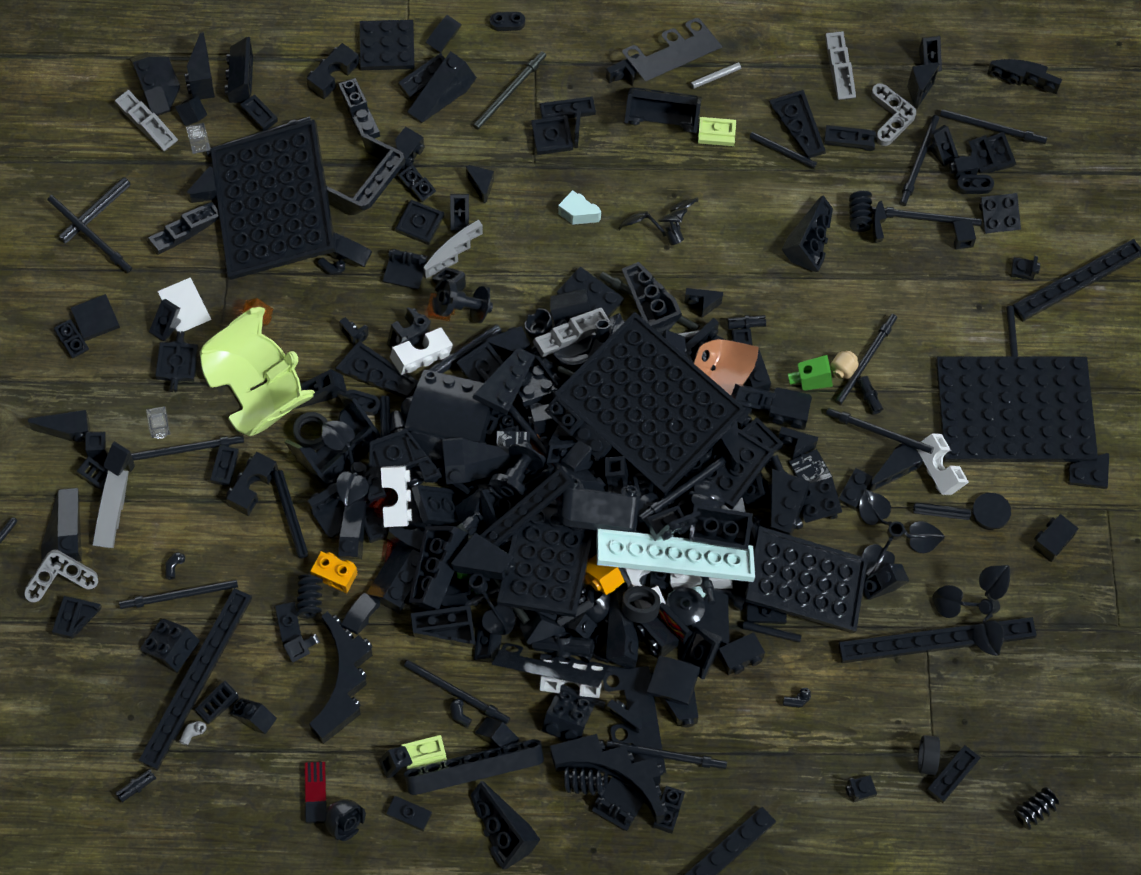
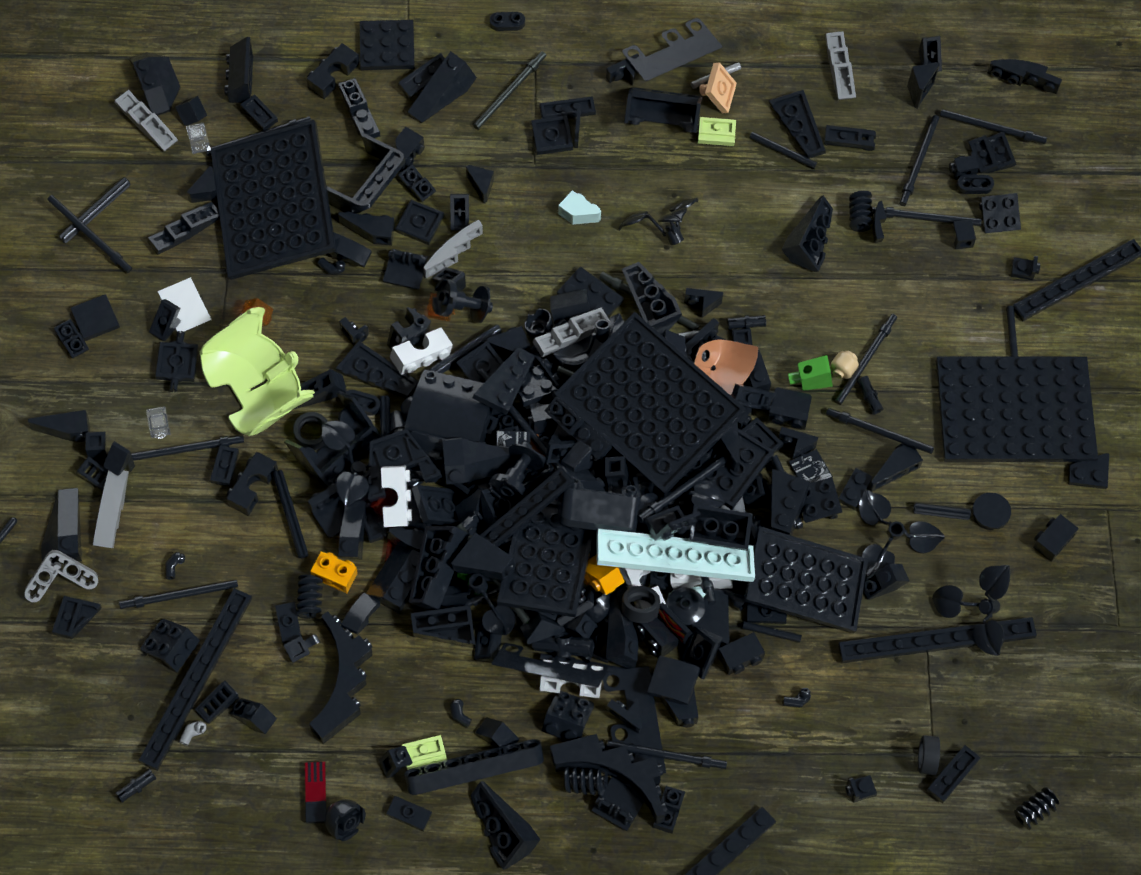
black slope [185,32,215,100] -> none
black bar [404,660,511,725] -> none
black slope [426,15,462,53] -> none
black bar [560,684,606,709] -> none
light grey beam [871,84,916,146] -> none
white arch [917,434,969,495] -> none
black slope [928,125,959,166] -> none
none -> black slope [338,211,395,246]
none -> light nougat tile [700,62,737,114]

